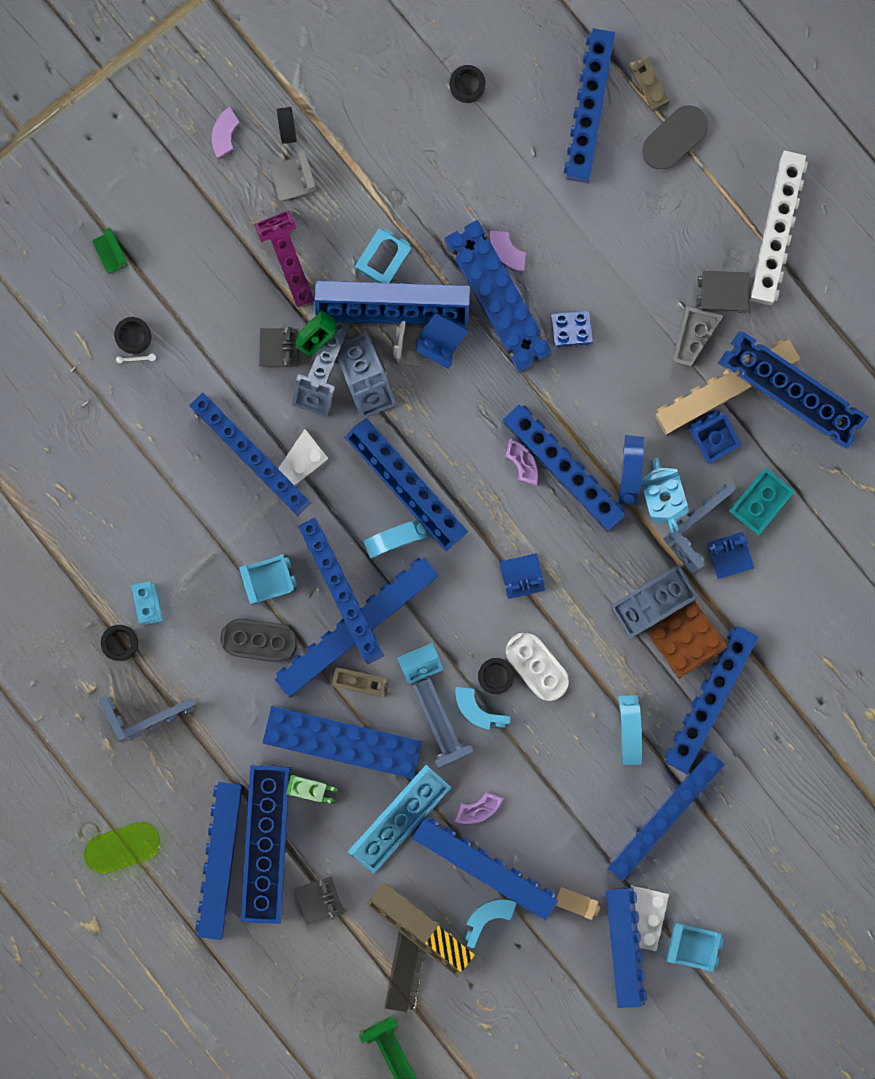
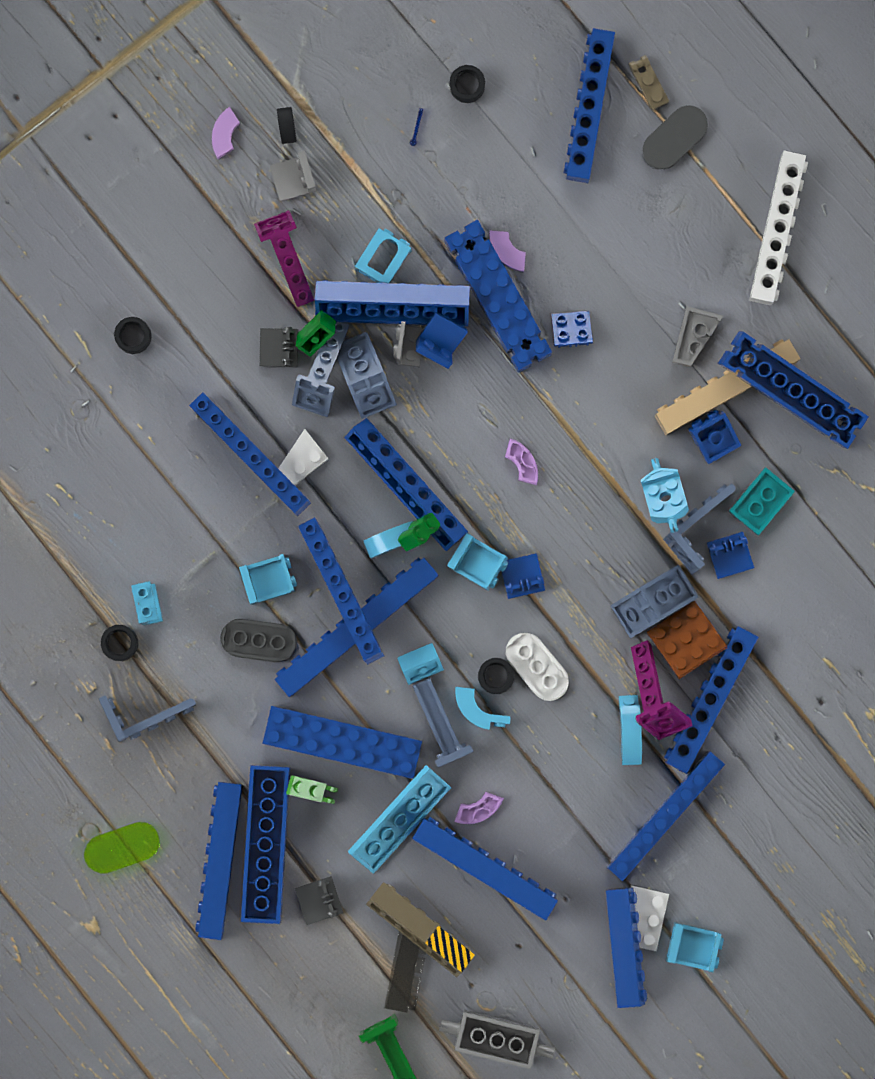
green panel [92,228,128,274] -> none
white hinge [116,354,156,364] -> none
dark tan plate [332,667,388,697] -> none
medium azure arch [465,898,517,948] -> none
blue brick [502,404,625,532] -> none
tan bracket [556,887,600,920] -> none
blue arch [618,435,644,505] -> none
dark grey panel [697,271,749,313] -> none
none -> green brick [398,513,440,551]
none -> clear blue hinge [410,108,424,146]
none -> light grey brick [439,1010,555,1069]
none -> medium azure panel [447,533,508,591]
none -> magenta bracket [631,640,693,740]

